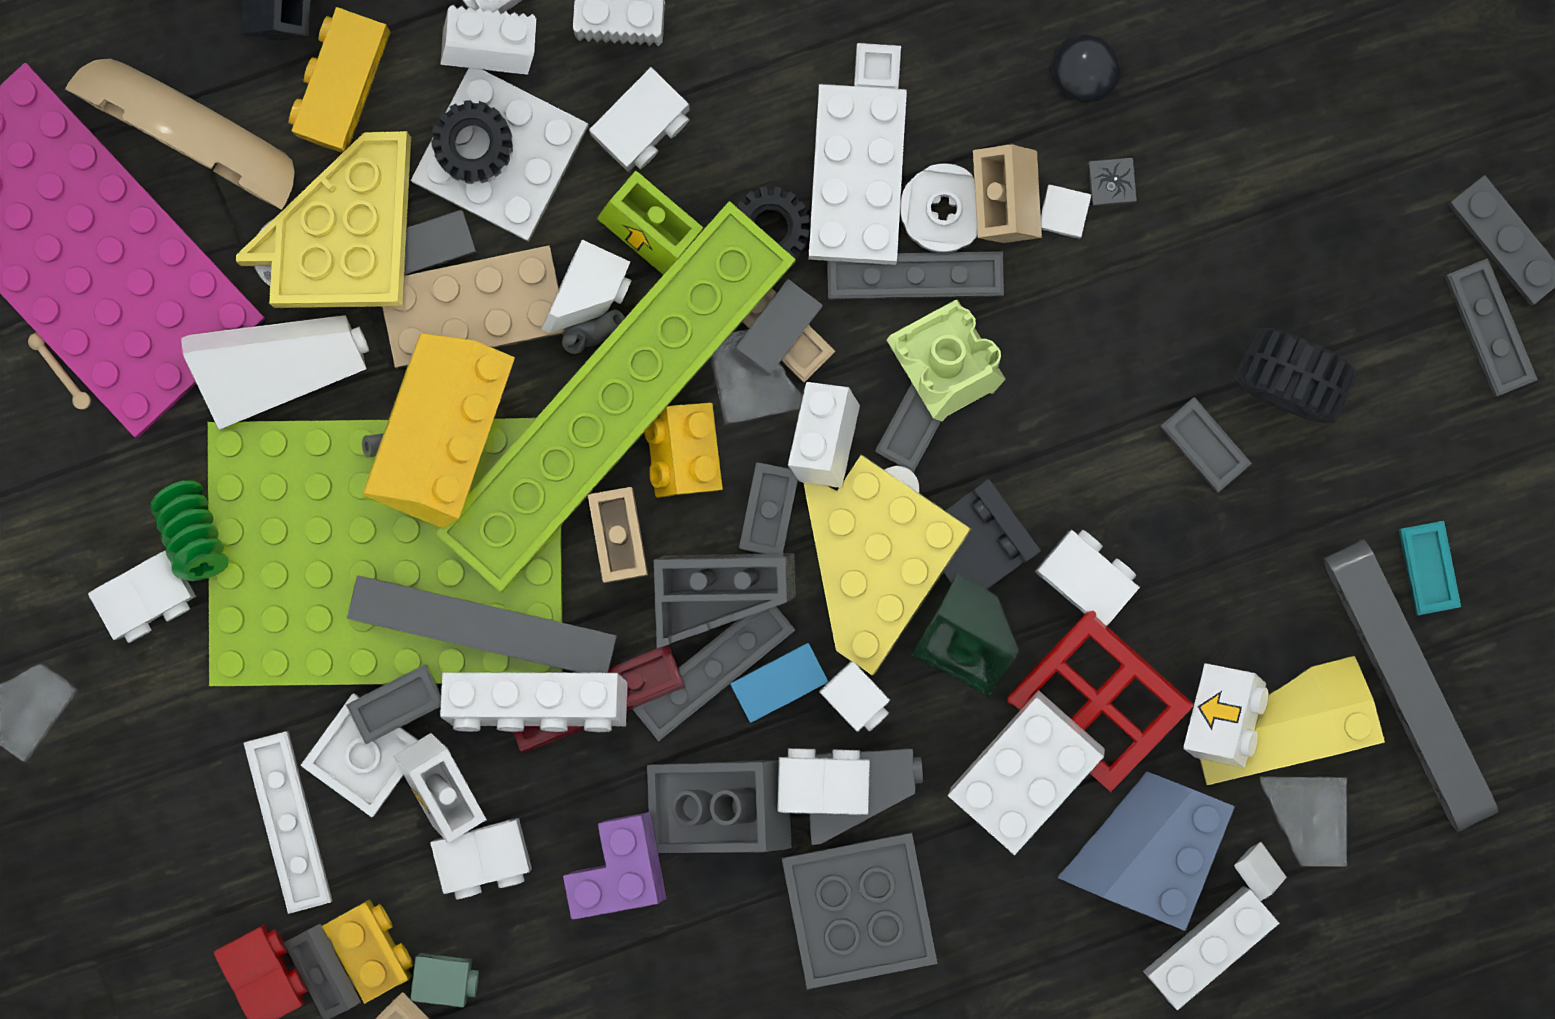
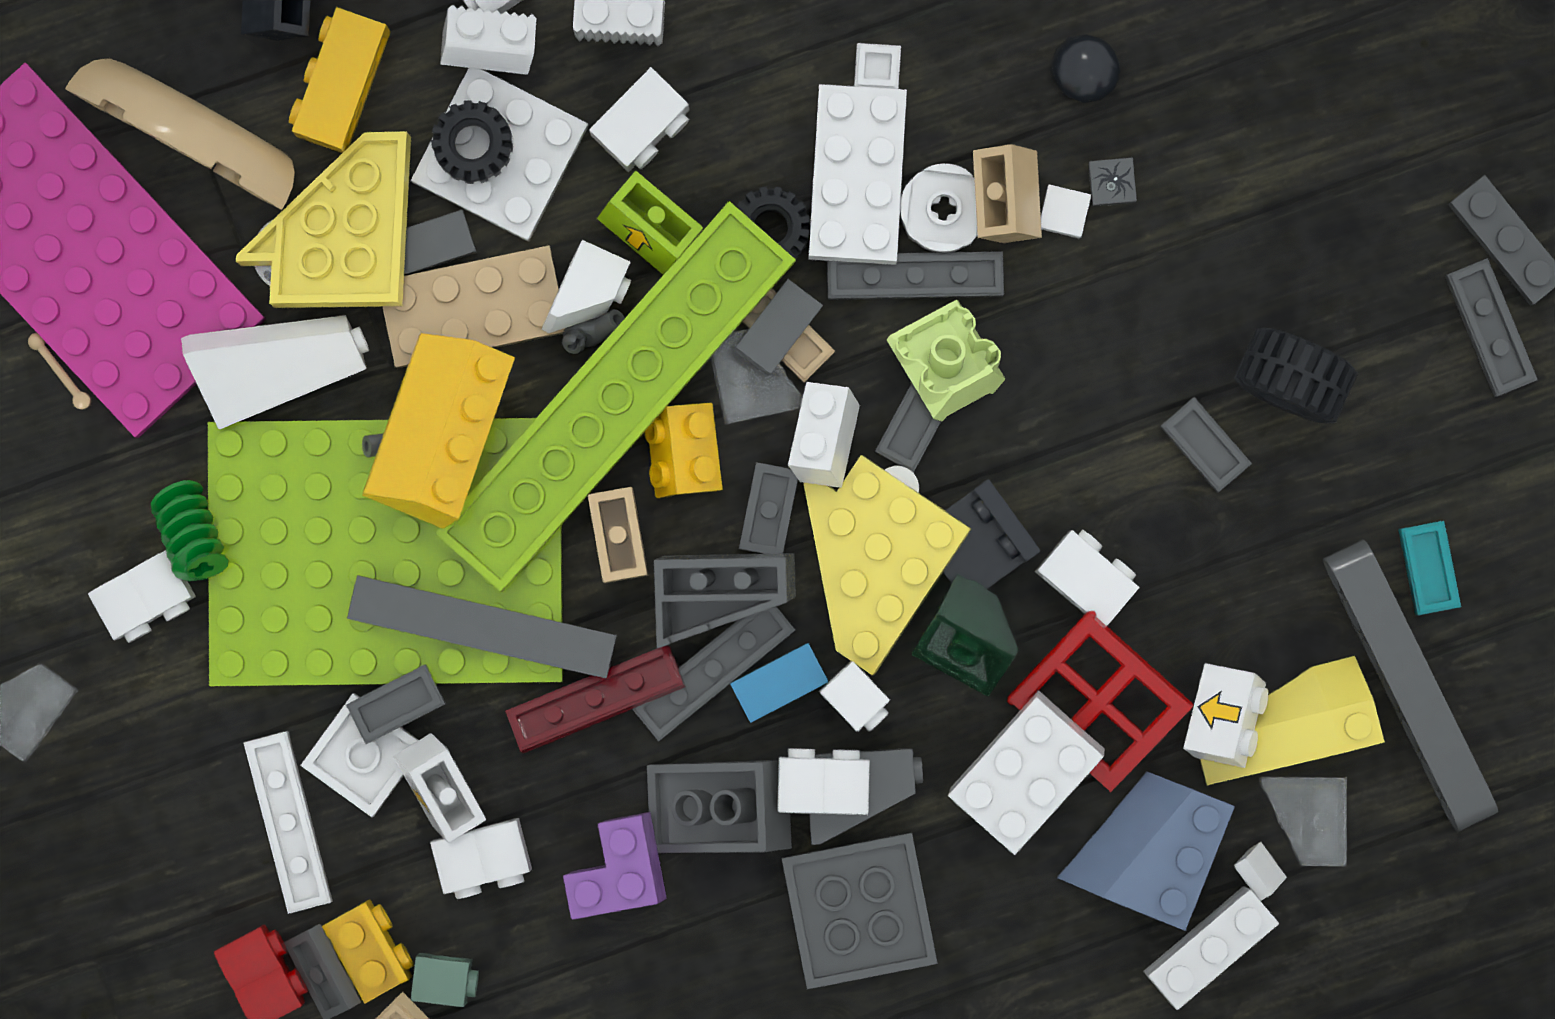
white brick [440,673,627,732] -> none

